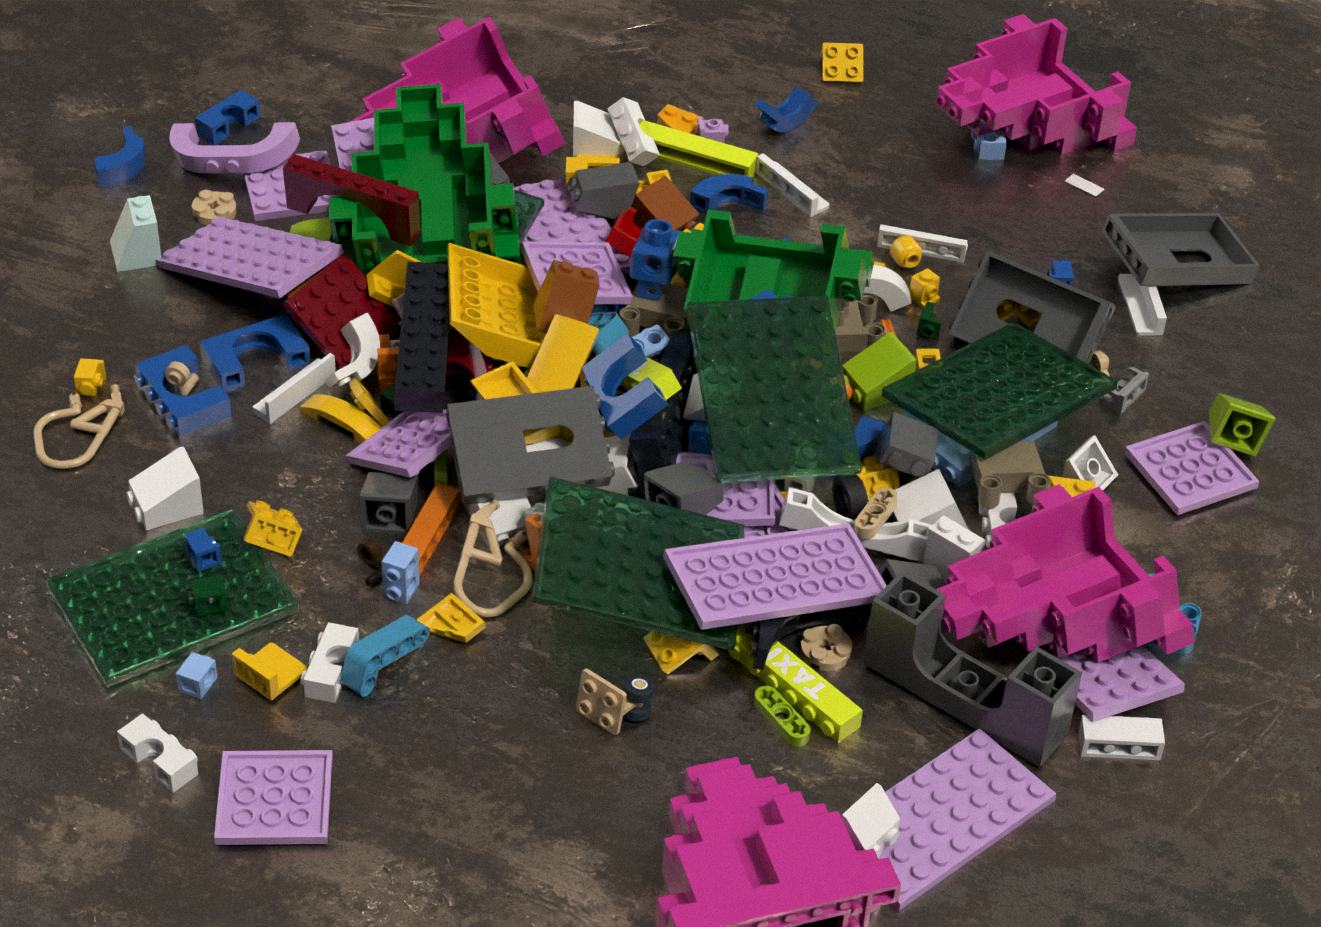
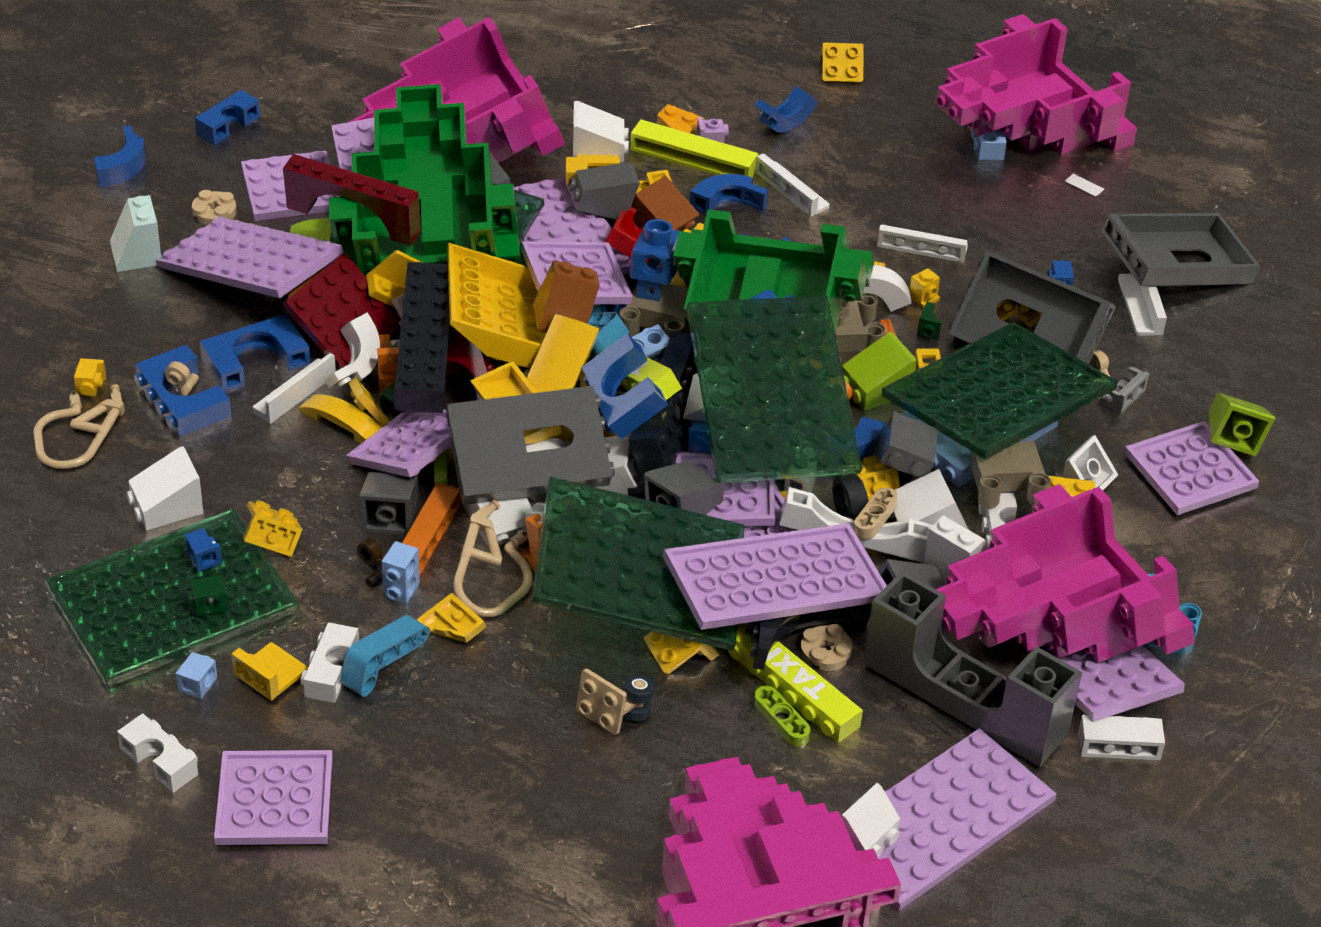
lavender arch [169,122,300,173] -> none
white arch [607,97,660,166] -> none
yellow head [890,235,922,269] -> none

